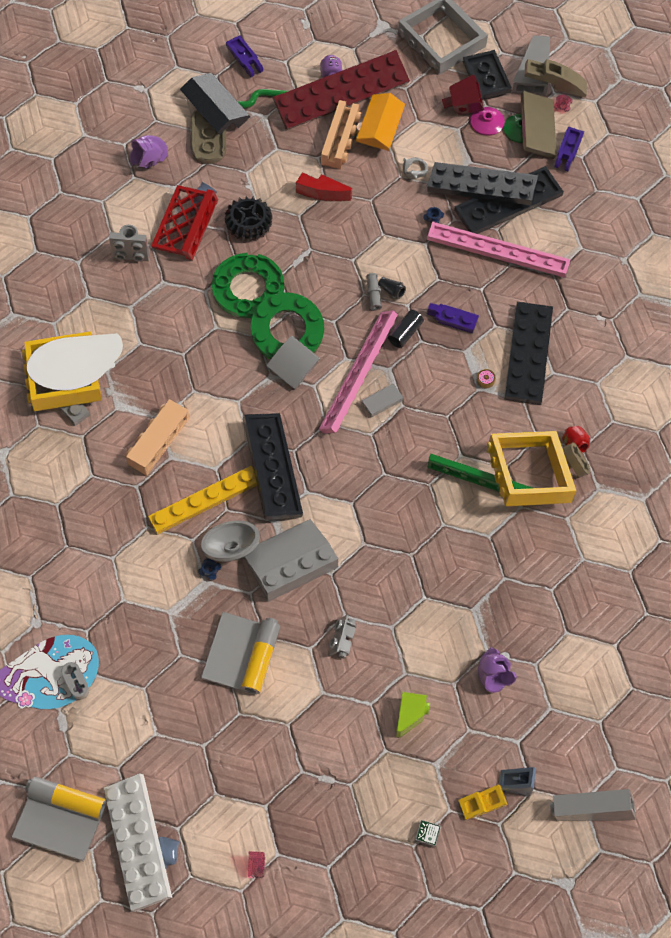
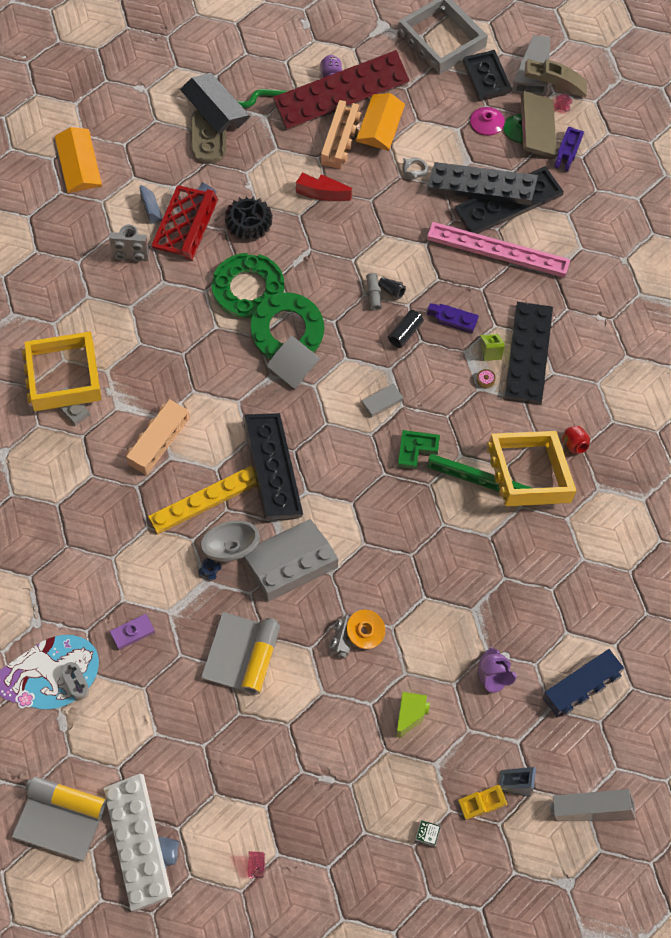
white sticker [27,333,123,390] -> none
medium lavender helmet [130,135,168,168] -> none
dark purple hinge [225,35,264,77] -> none
bright pink plate [319,310,397,434] -> none
dark blue plate [423,207,444,223] -> none
dark red torso [442,75,484,115] -> none
dark tan beam [563,443,590,477] -> none
none -> light orange slope [55,127,102,193]
none -> medium lavender plate [110,614,155,650]
none -> sand blue slope [139,185,163,224]
none -> light orange dish [346,609,385,649]
none -> green plate [398,430,440,469]
none -> lime slope [480,334,505,361]
none -> dark blue brick [542,649,624,717]

